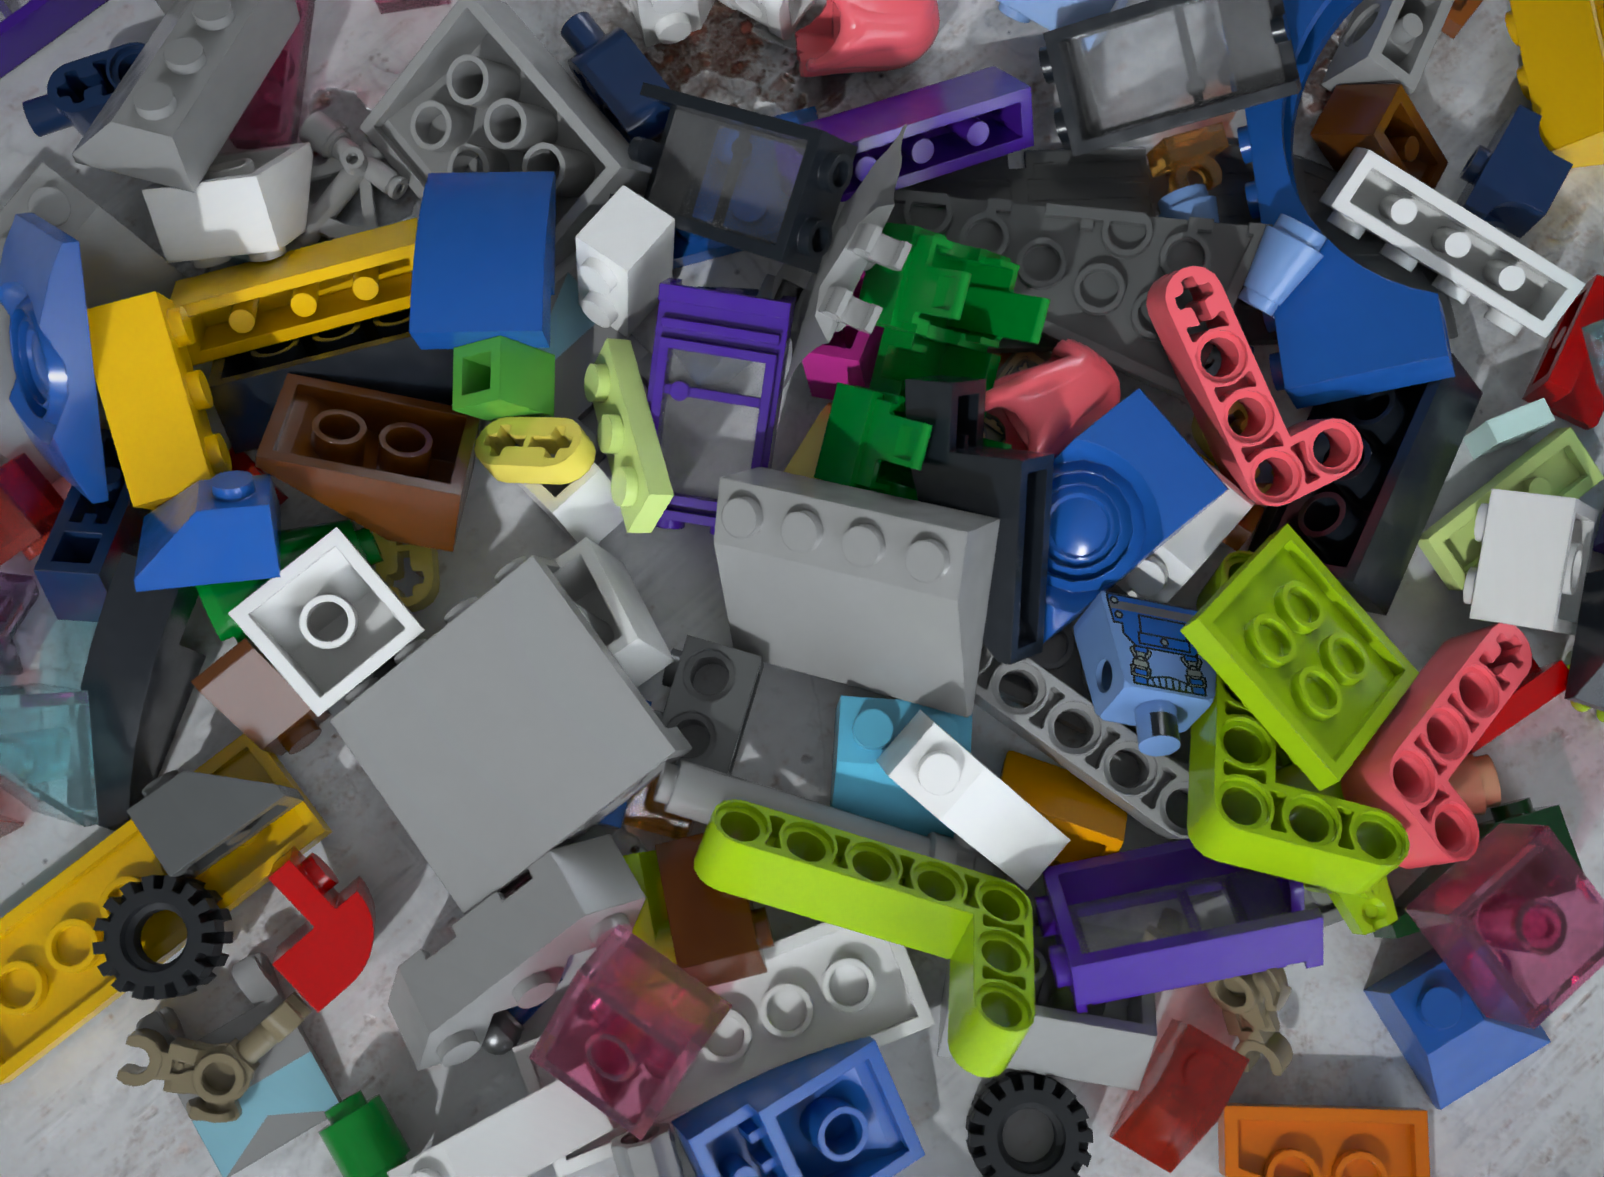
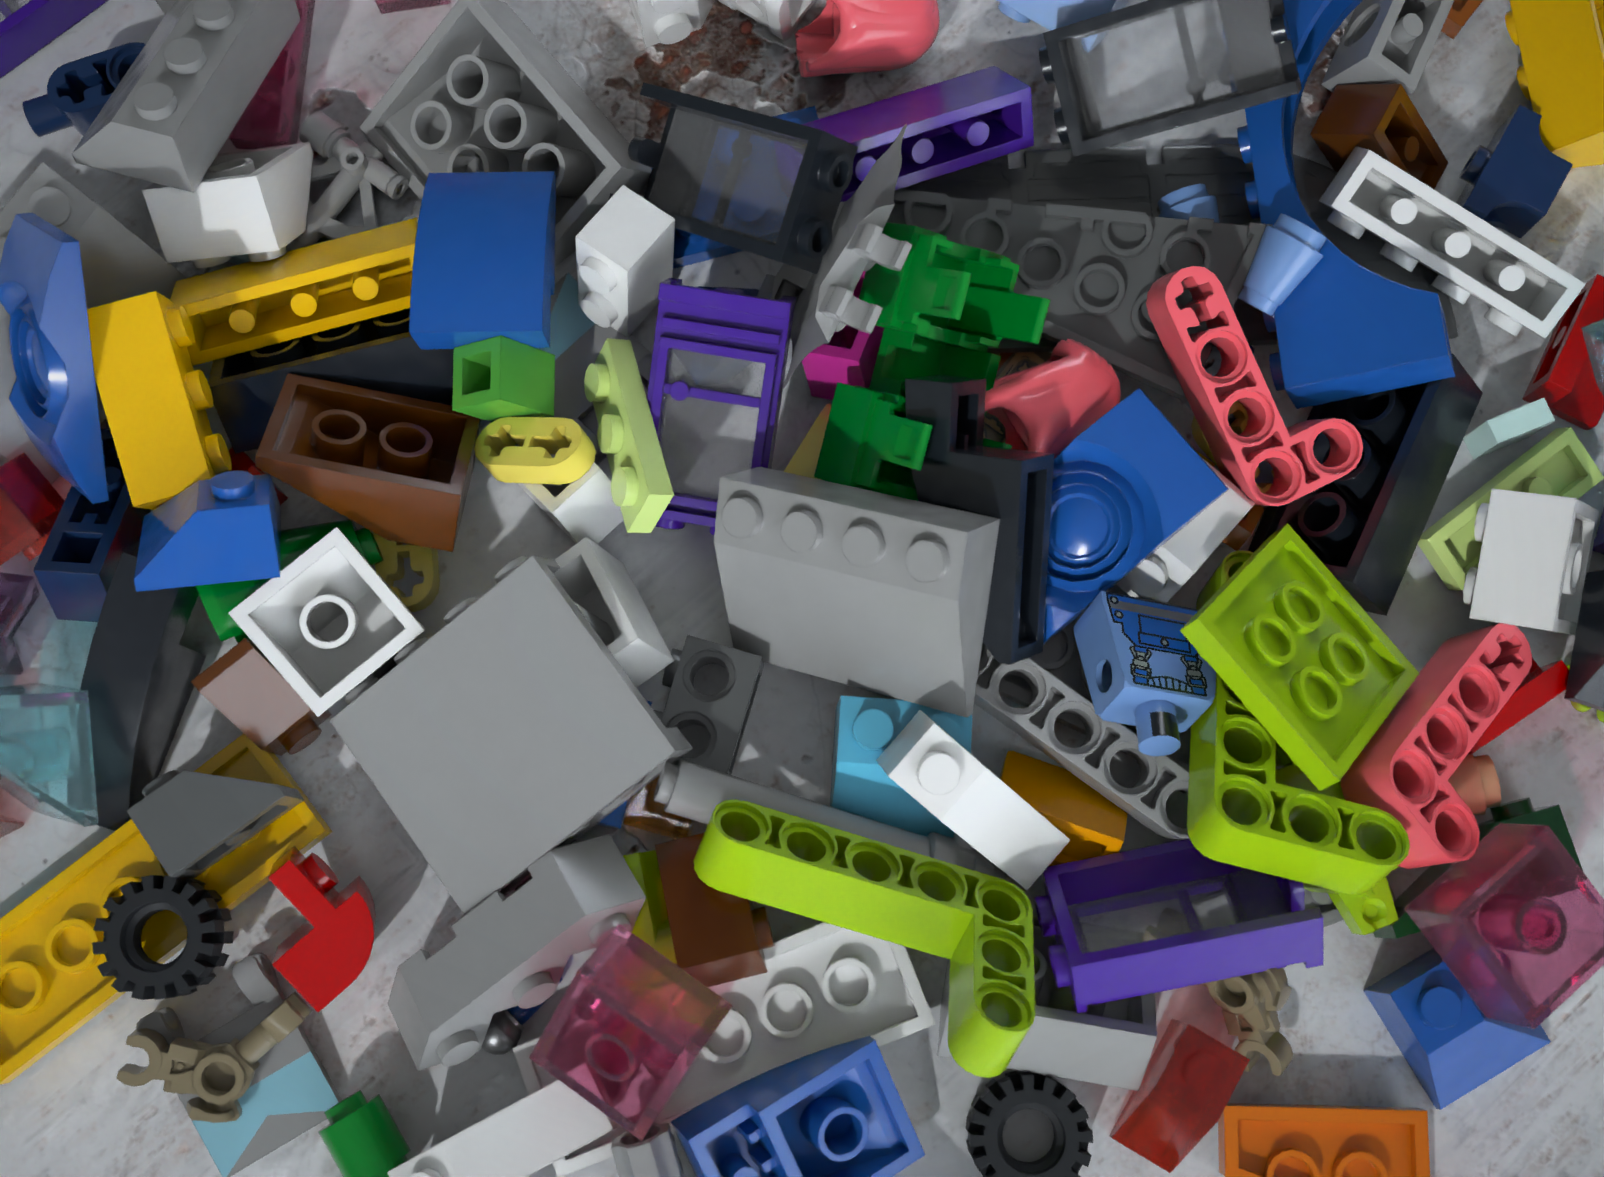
dark blue piece [561,12,670,144] -> none
clear orange tile [1146,122,1229,192] -> none

